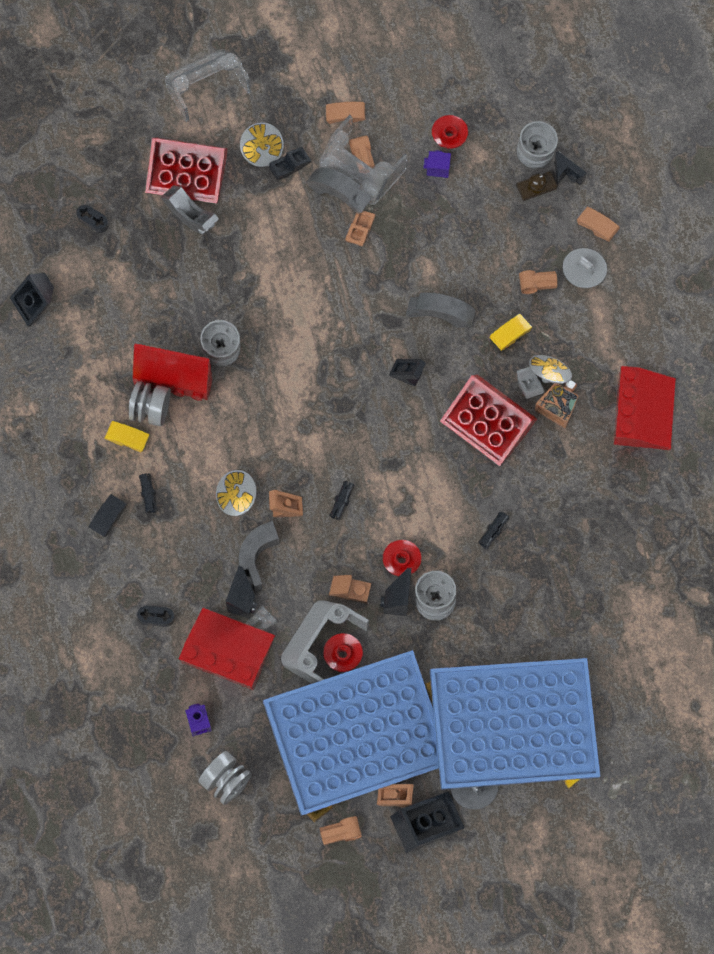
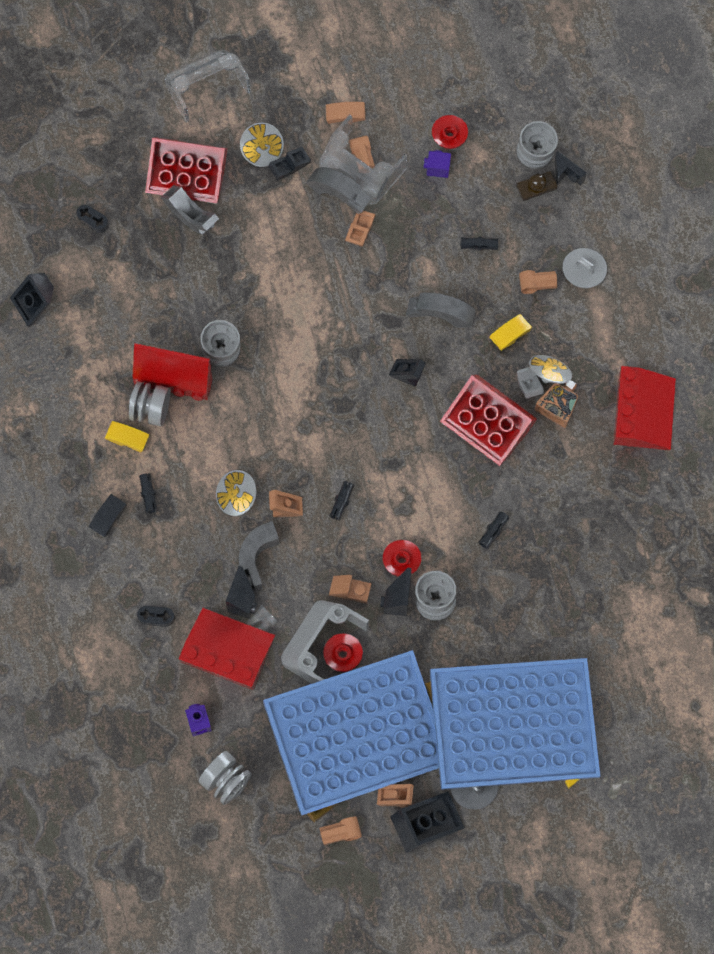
nougat slope [577,207,620,241] -> none
none -> black pin [460,236,498,251]

